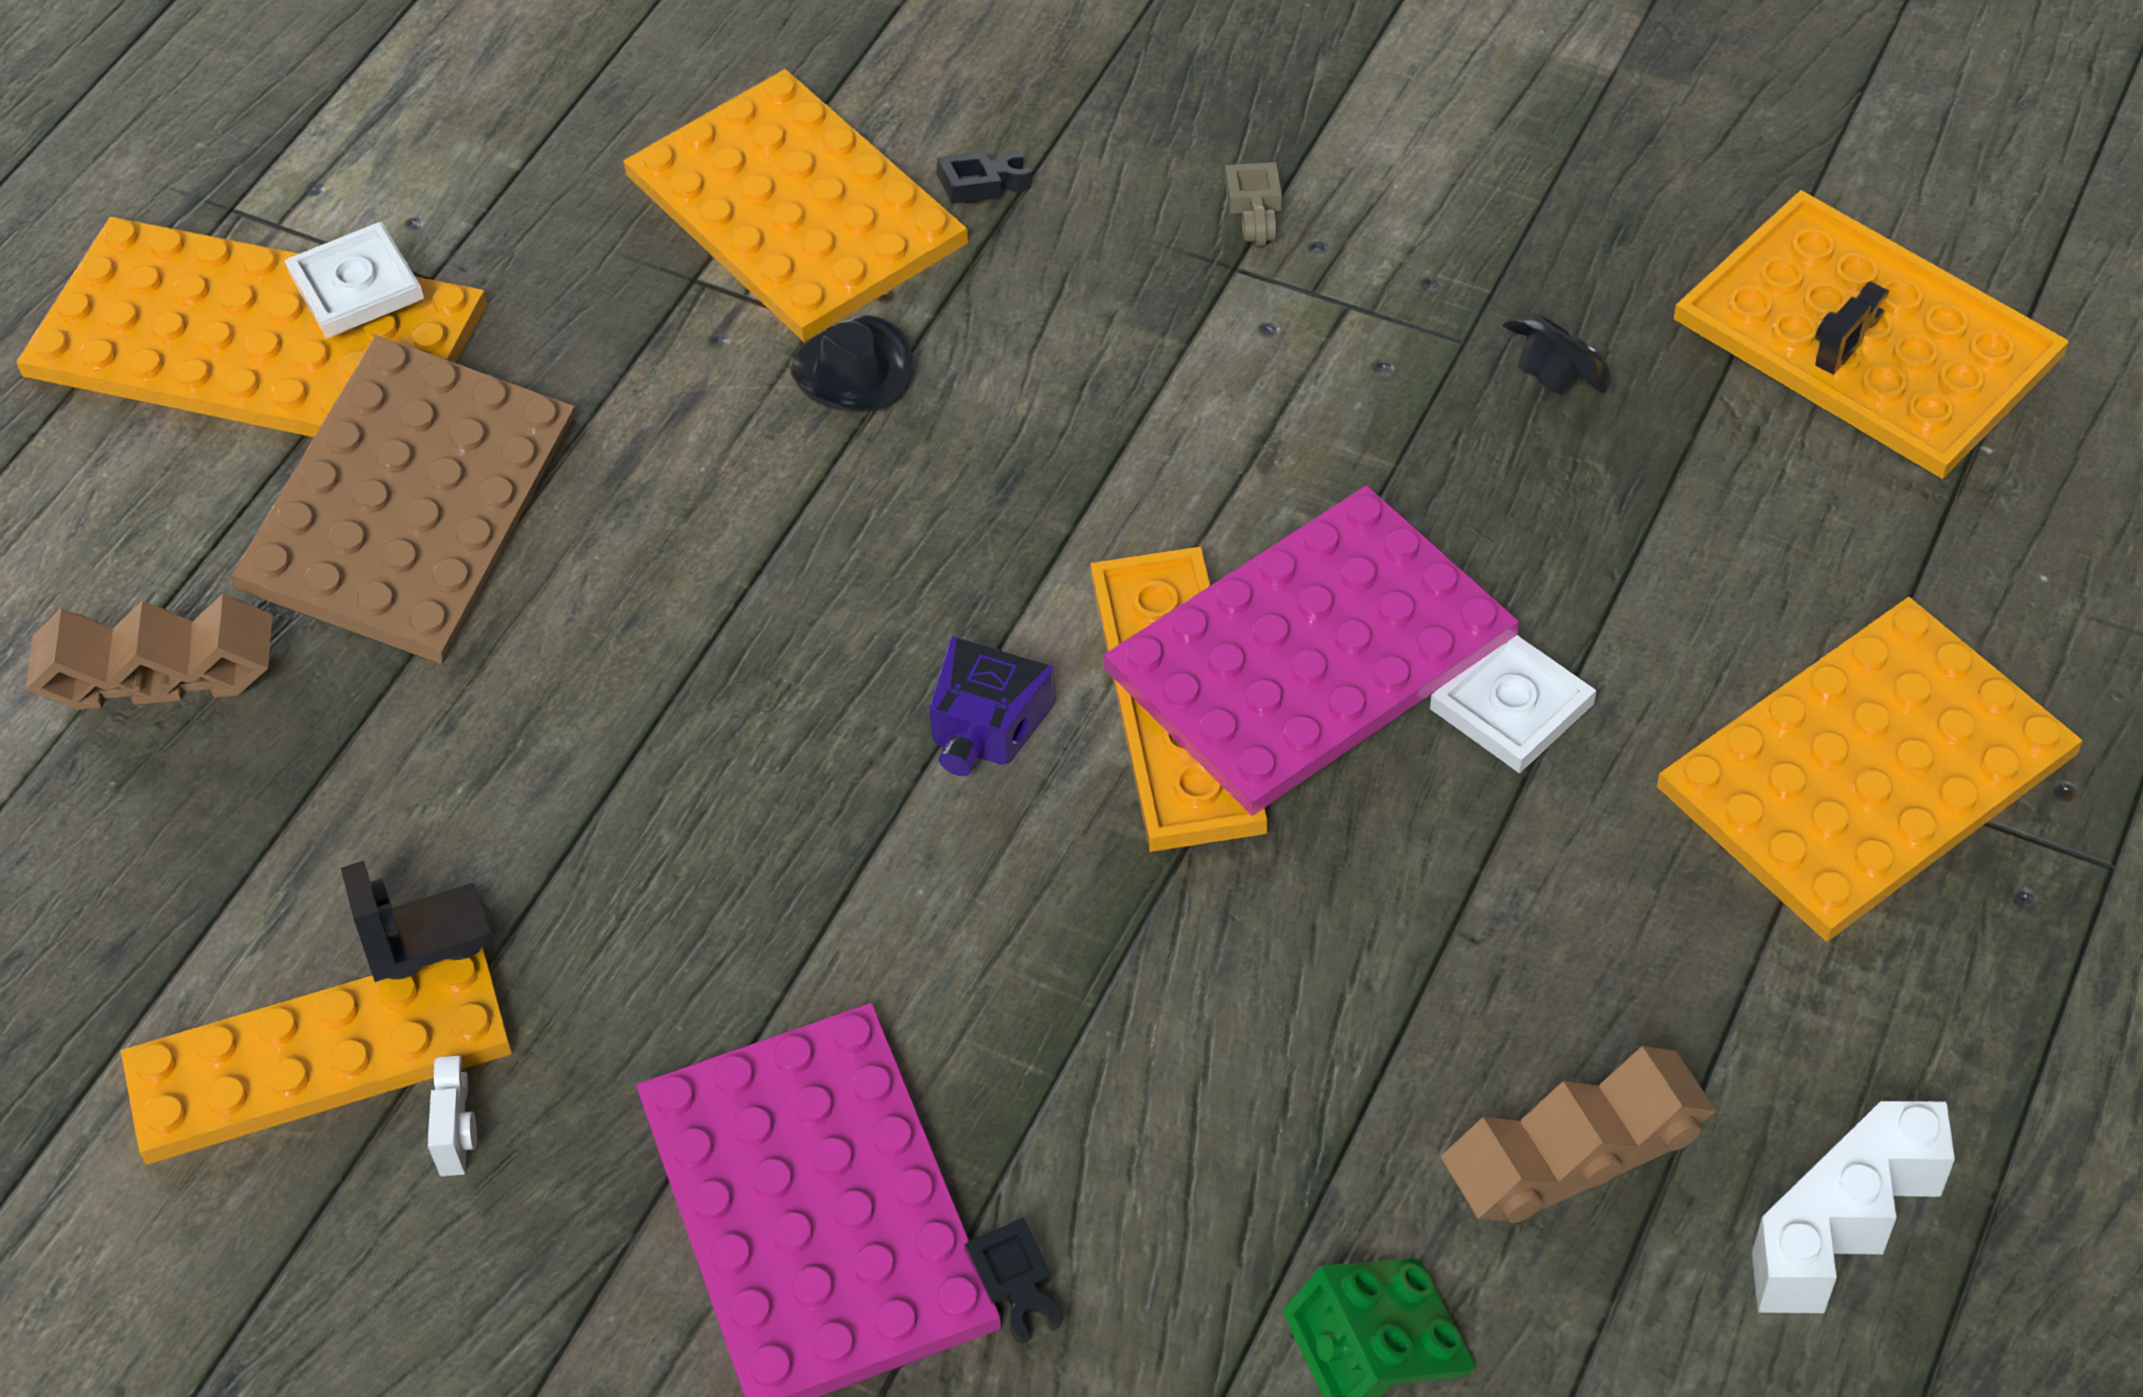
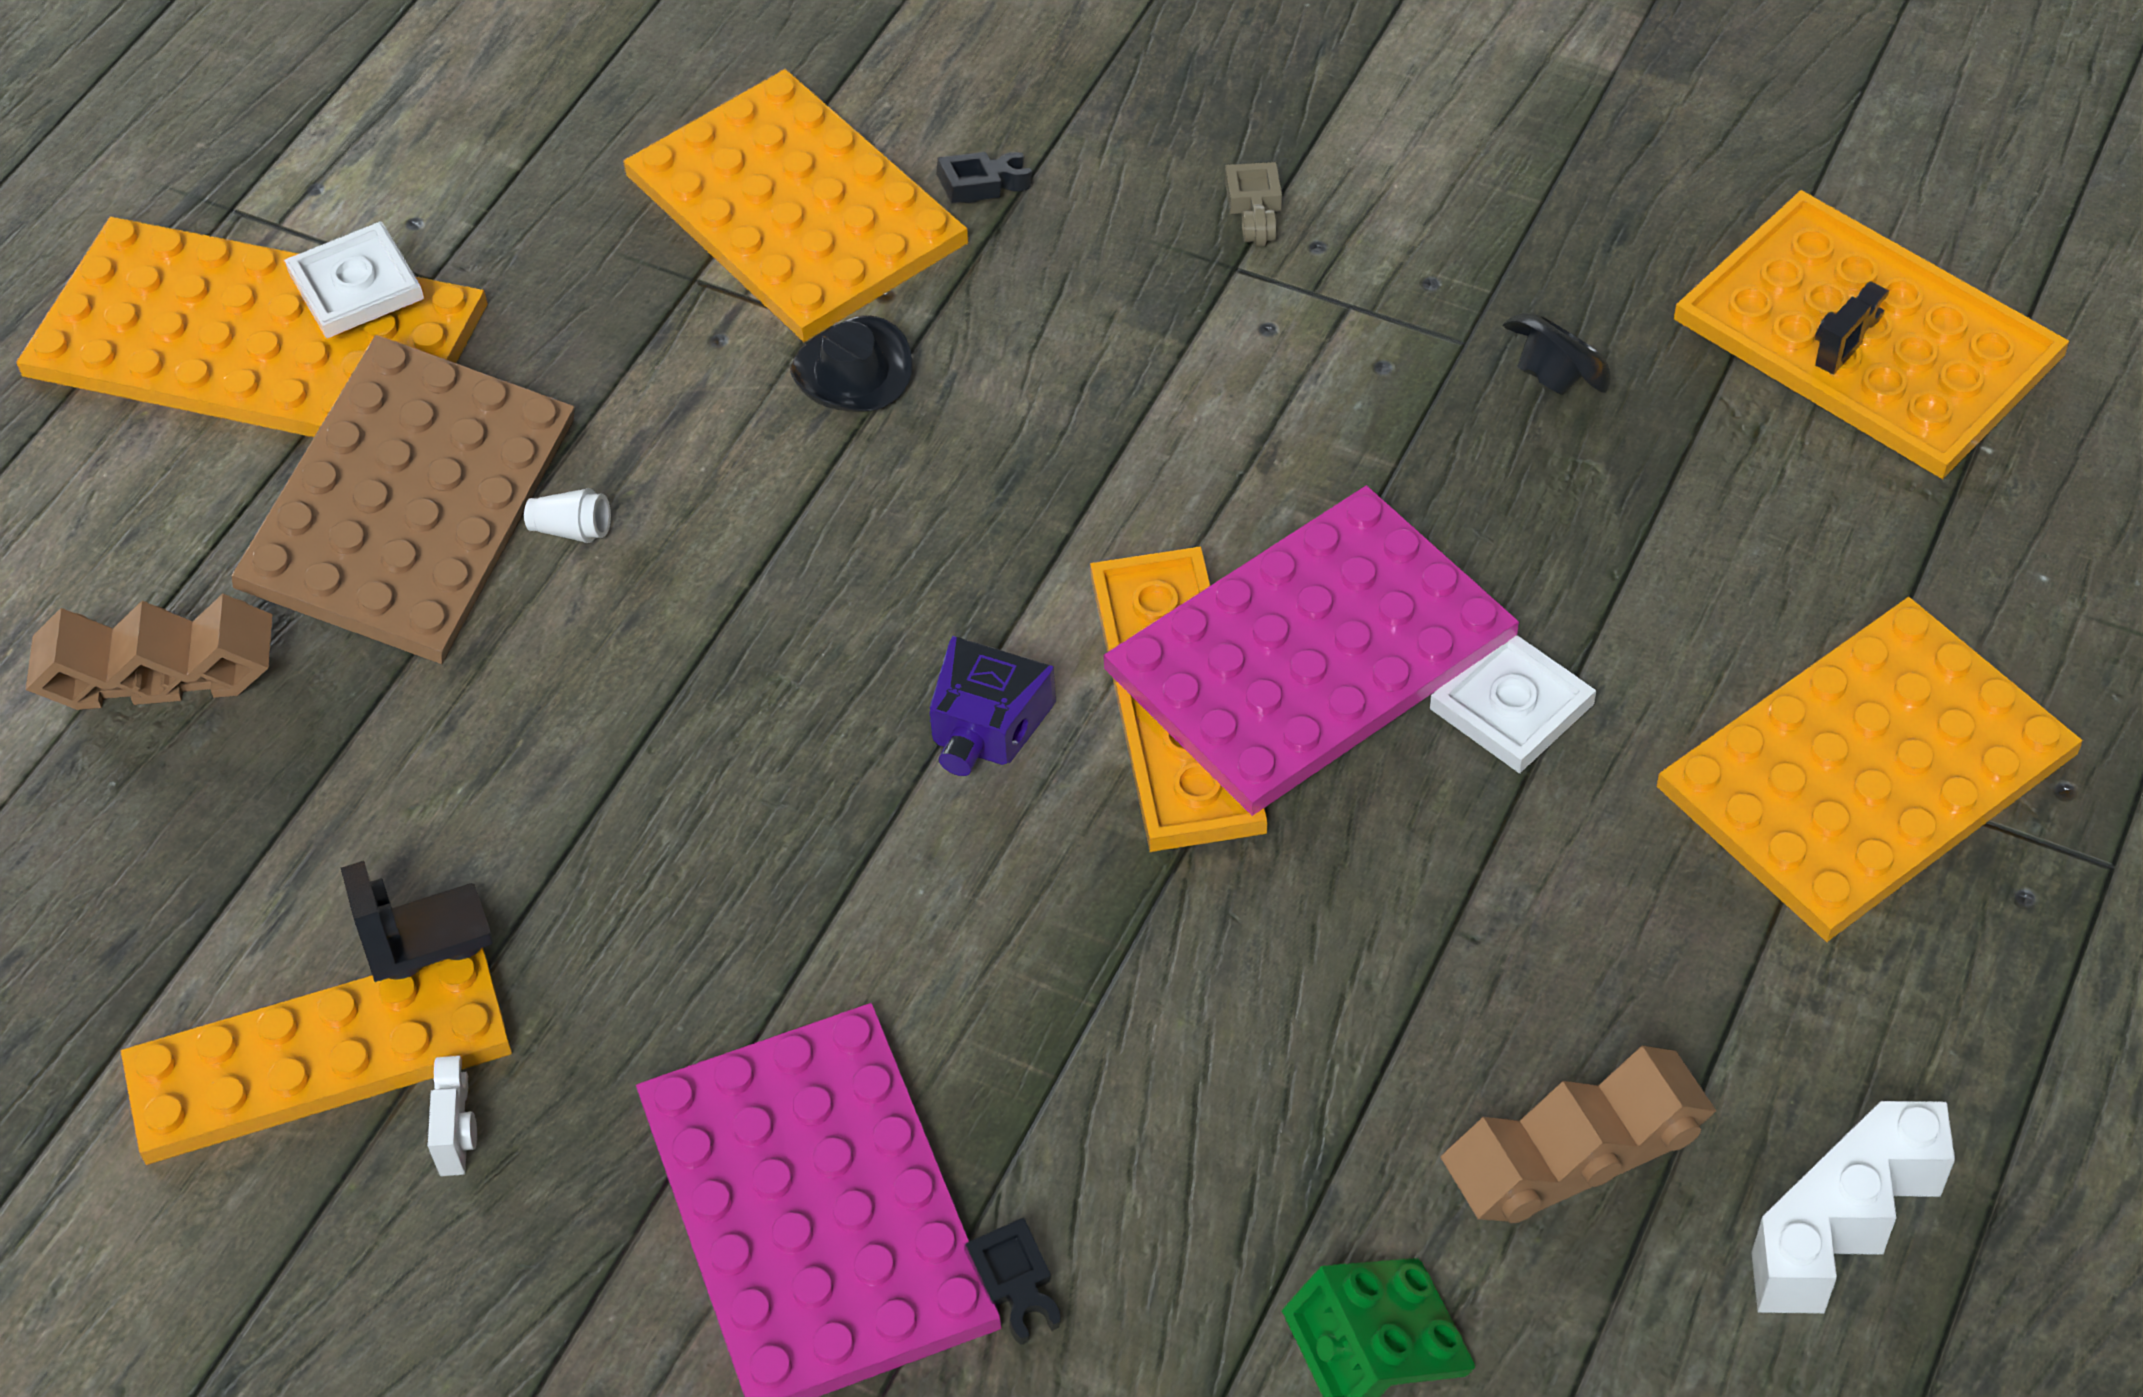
none -> white cone [524,488,611,543]

